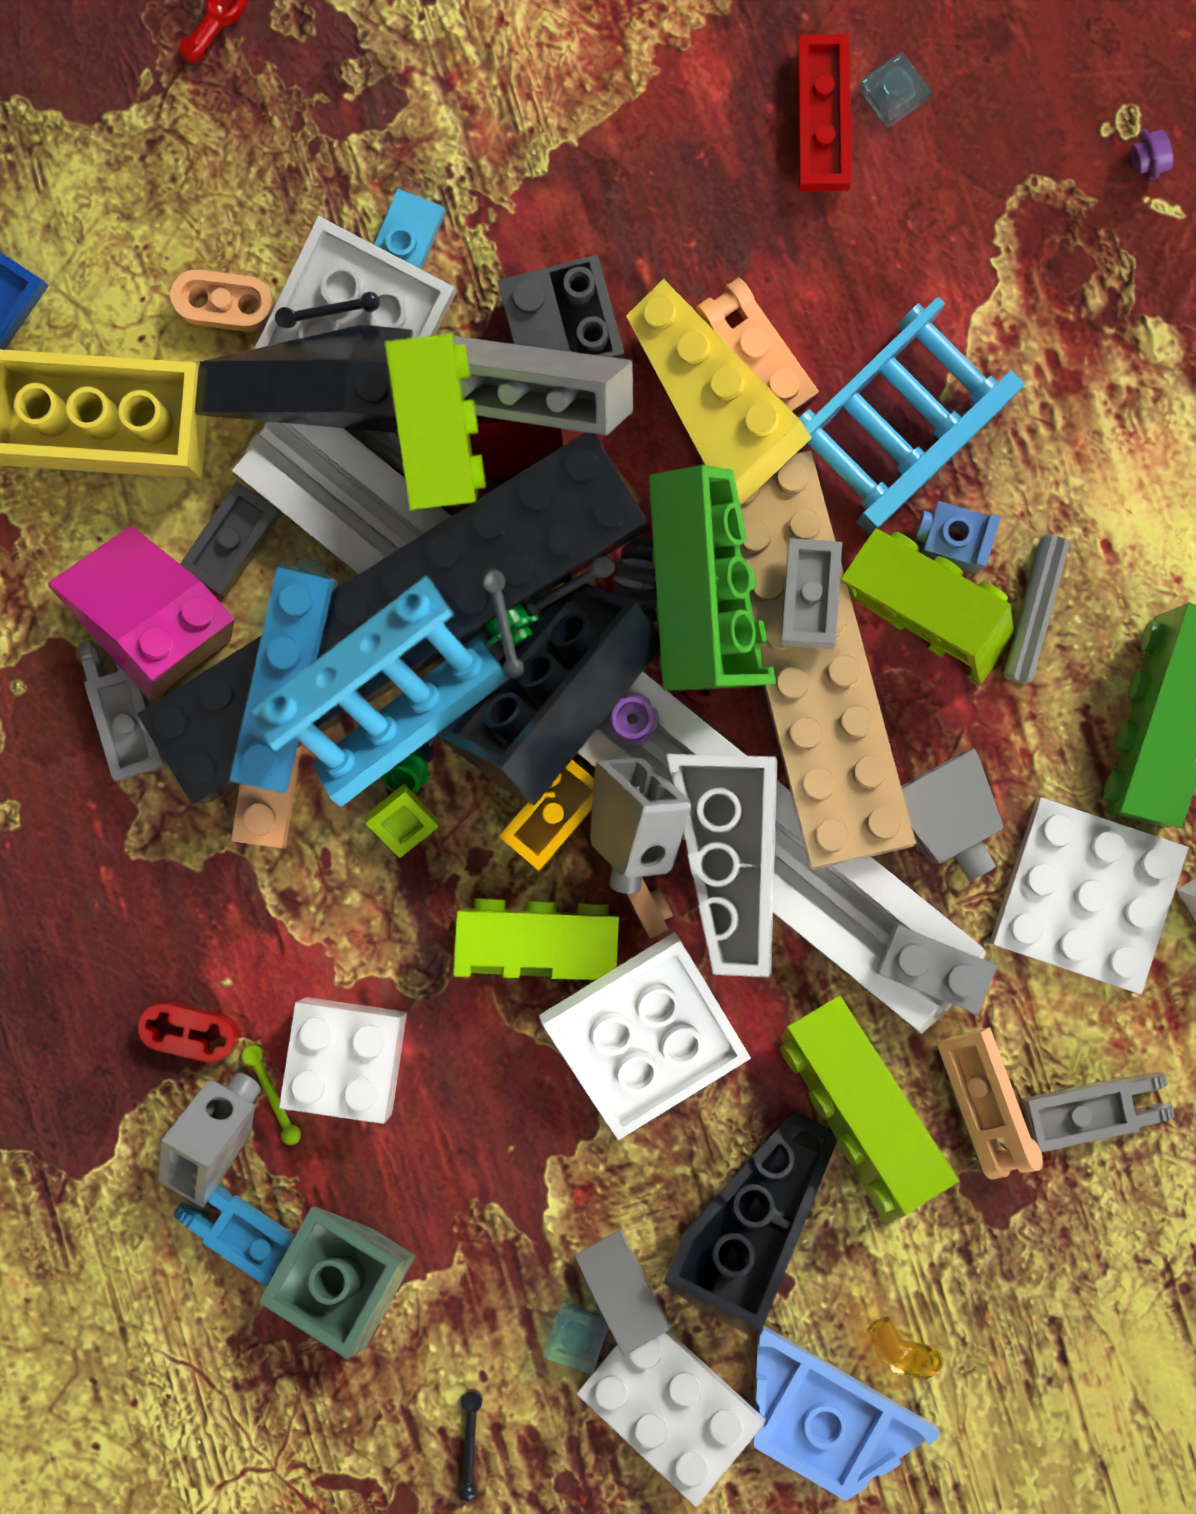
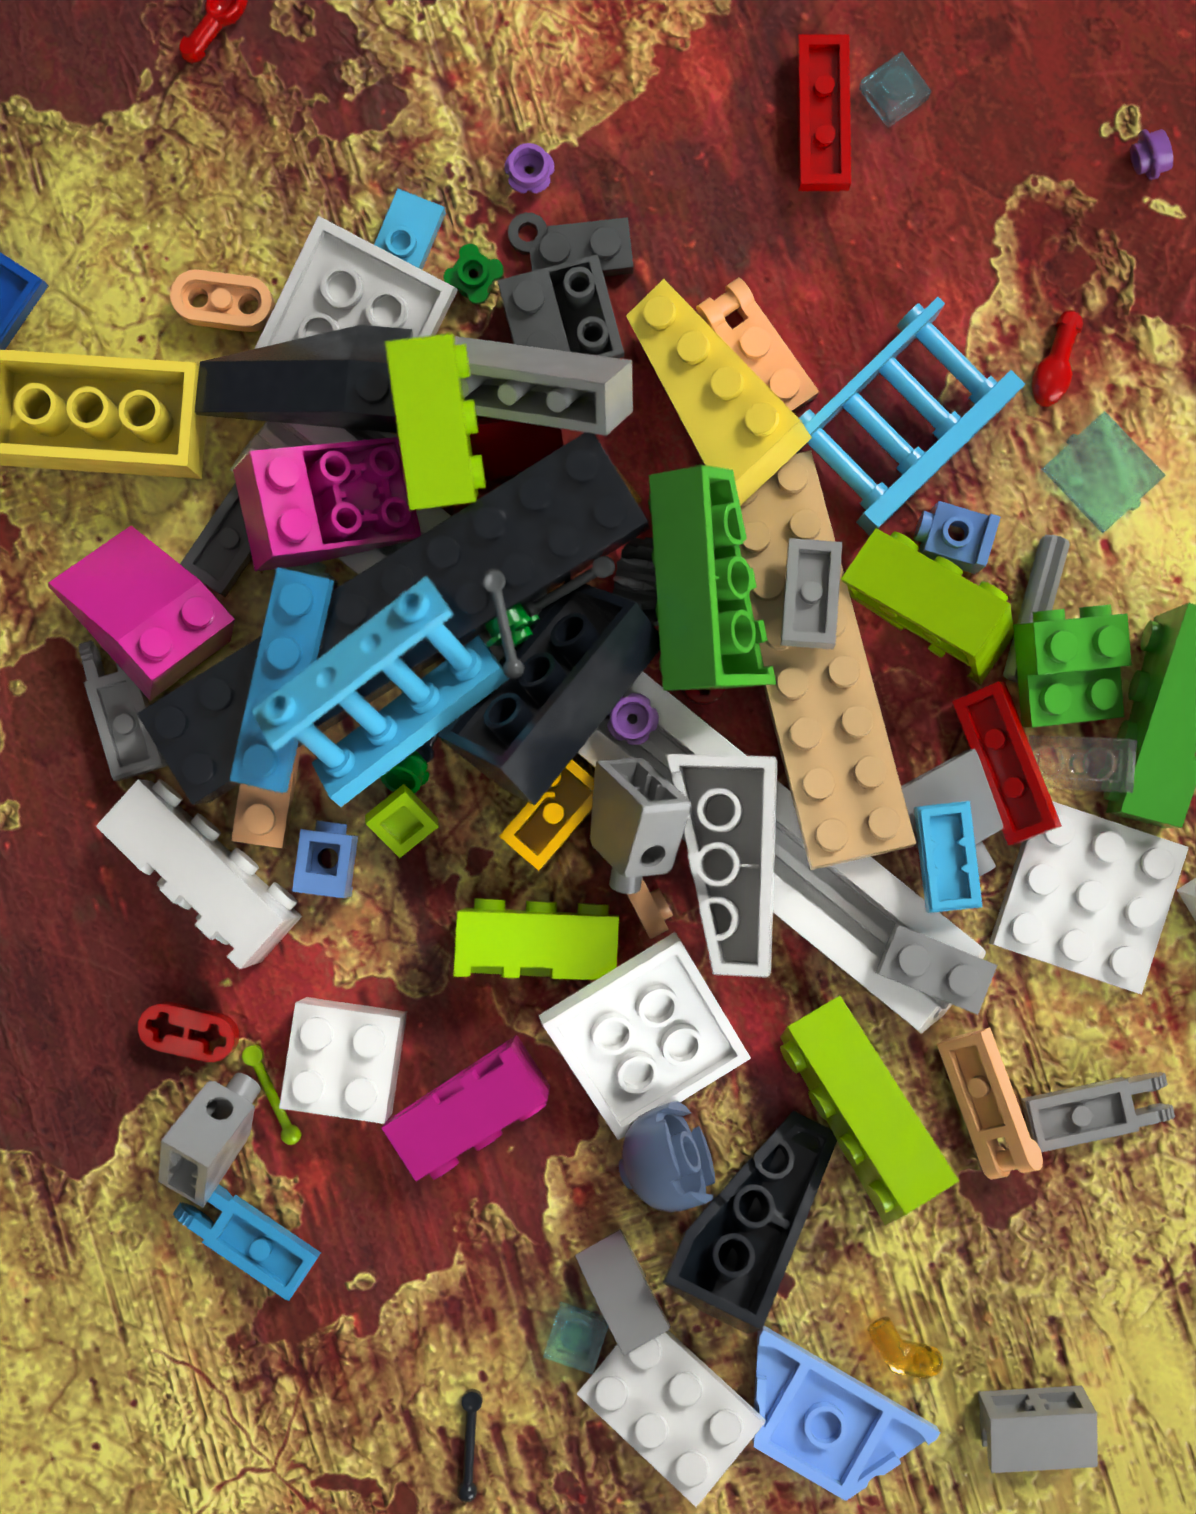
sand green slope [258,1206,416,1359] -> none
black hinge [275,291,380,329] -> none
none -> white wedge [96,779,302,969]
none -> dark pink slope [233,437,422,572]
none -> medium blue brick [292,820,358,898]
none -> dark pink wedge [382,1035,550,1181]
none -> green plate [443,244,504,305]
none -> medium lavender plate [504,143,554,193]
none -> dark grey hinge [508,212,634,277]
none -> sand blue cylinder [619,1101,715,1212]
none -> medium azure plate [914,801,983,913]
none -> red plate [952,681,1062,846]
none -> light grey hinge [978,1385,1098,1473]
none -> bright green plate [1013,605,1132,728]
none -> clear plate [1029,735,1137,793]
none -> red piece [1031,310,1083,407]
none -> clear light blue piece [1042,411,1166,533]

